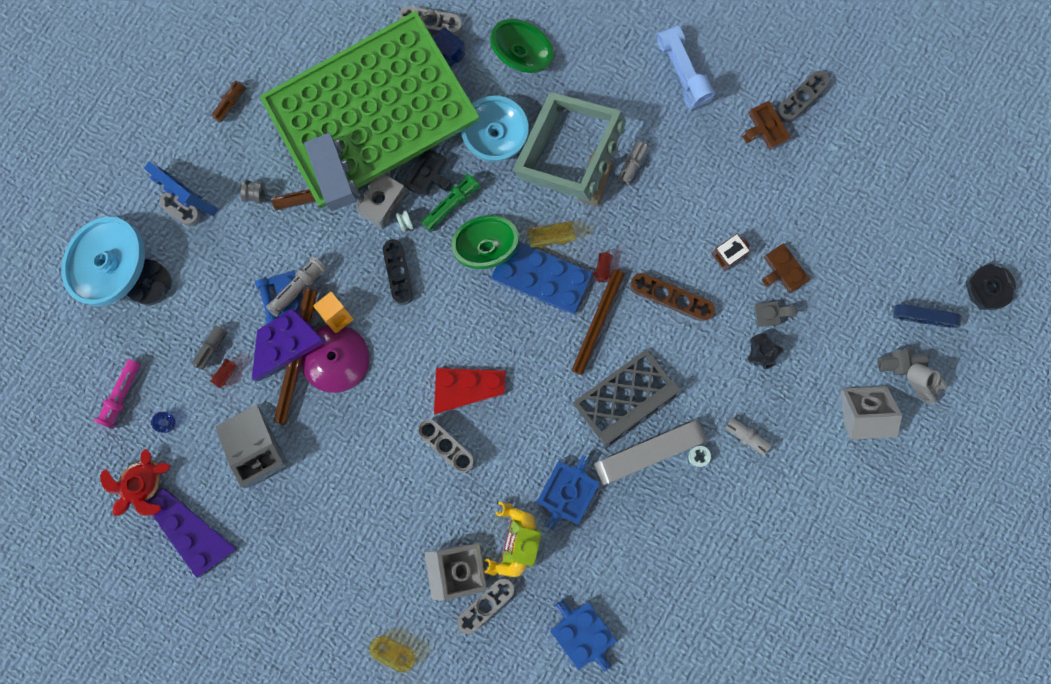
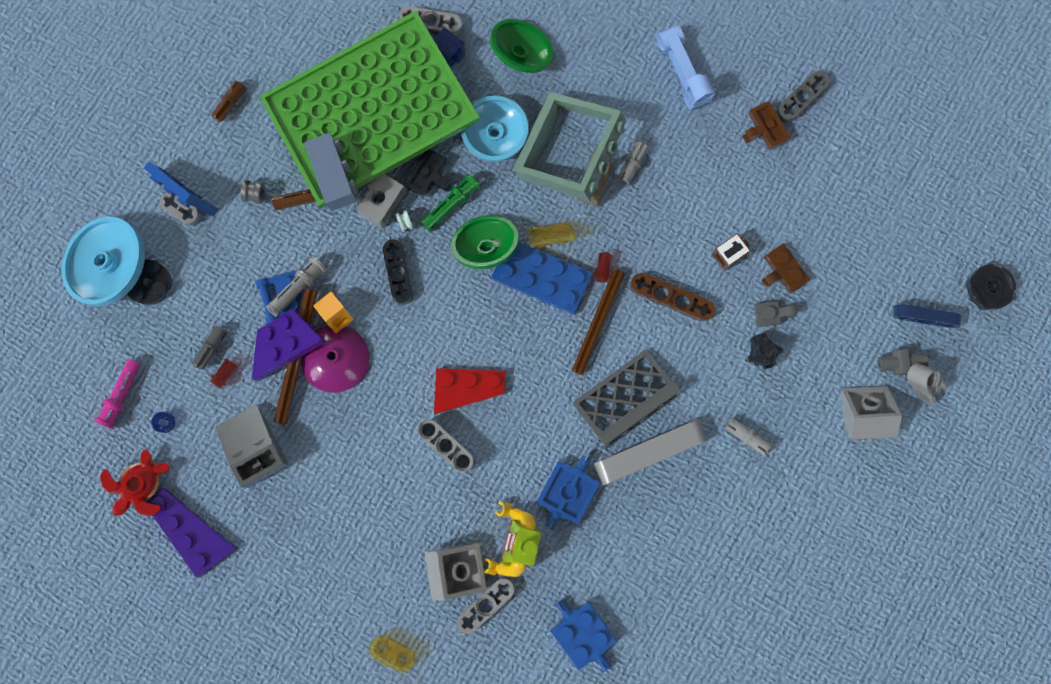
light aqua bush [688,446,711,467] -> none

